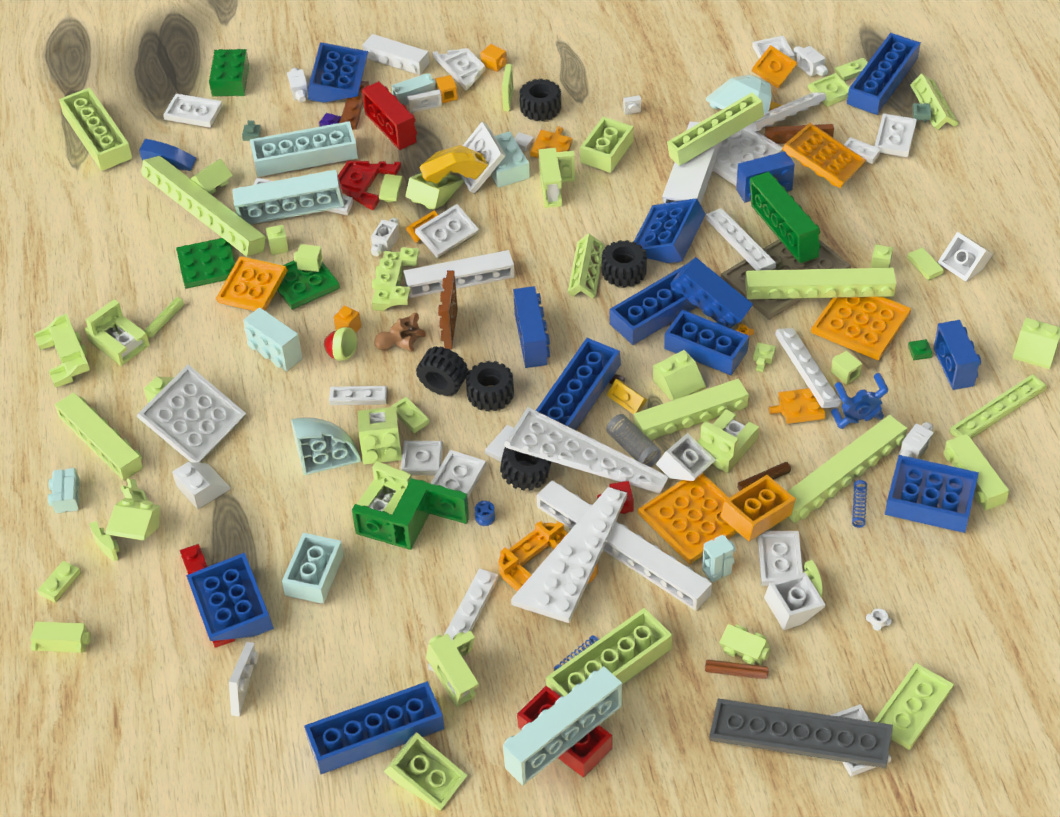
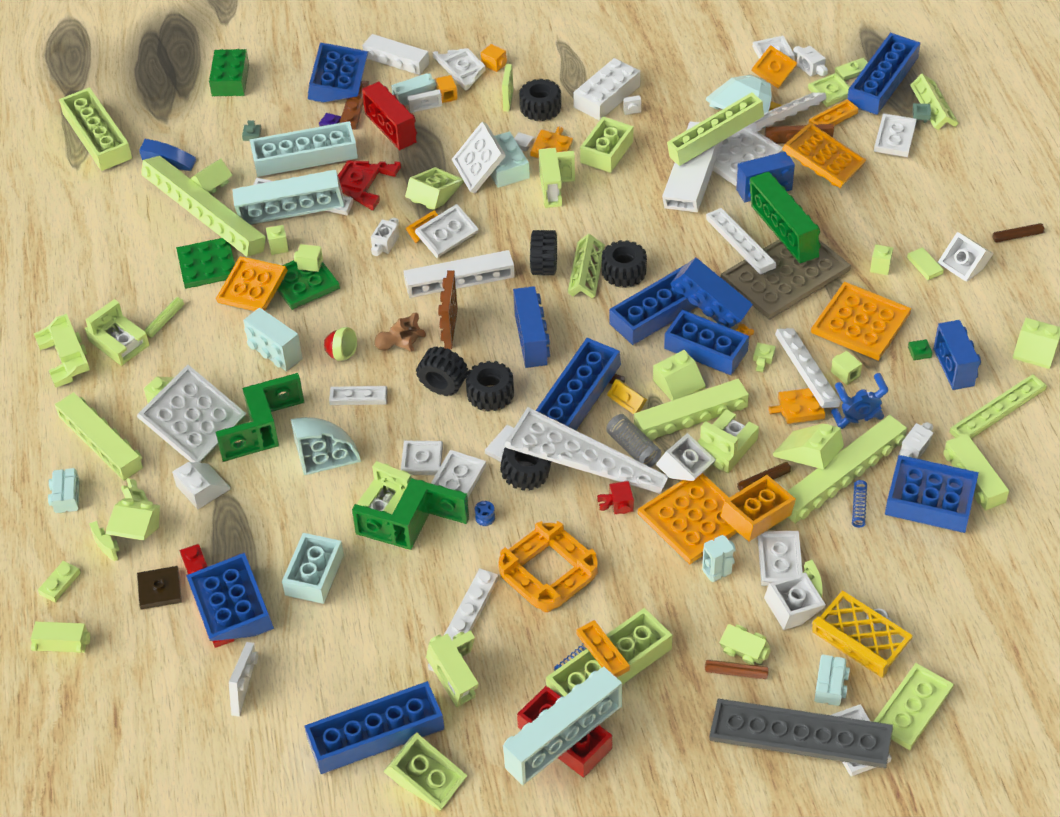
white plate [163,94,223,127] -> none
white piece [287,68,308,102] -> none
light orange brick [334,305,361,333] -> none
yellowish green brick [358,406,402,465] -> none
yellowish green bracket [372,247,420,311] -> none
yellowish green slope [379,174,402,202] -> none
yellowish green plate [391,397,430,433] -> none
yellow brick [419,145,488,184] -> none
white wing [511,487,627,623] -> none
white brick [537,481,712,611] -> none
blue slope [634,198,706,263] -> none
yellowish green brick [745,268,896,299] -> none
white plate [844,137,881,164] -> none
none -> dark brown plate [137,566,182,610]
none -> green bracket [215,373,305,462]
none -> black tyre [530,230,557,275]
none -> white brick [573,58,640,121]
none -> light orange plate [576,620,630,678]
none -> yellowish green slope [773,423,844,469]
none -> light orange plate [809,99,859,126]
none -> yellow fence [812,590,913,678]
none -> light aqua brick [814,655,850,706]
none -> reddish brown axle [992,223,1045,243]

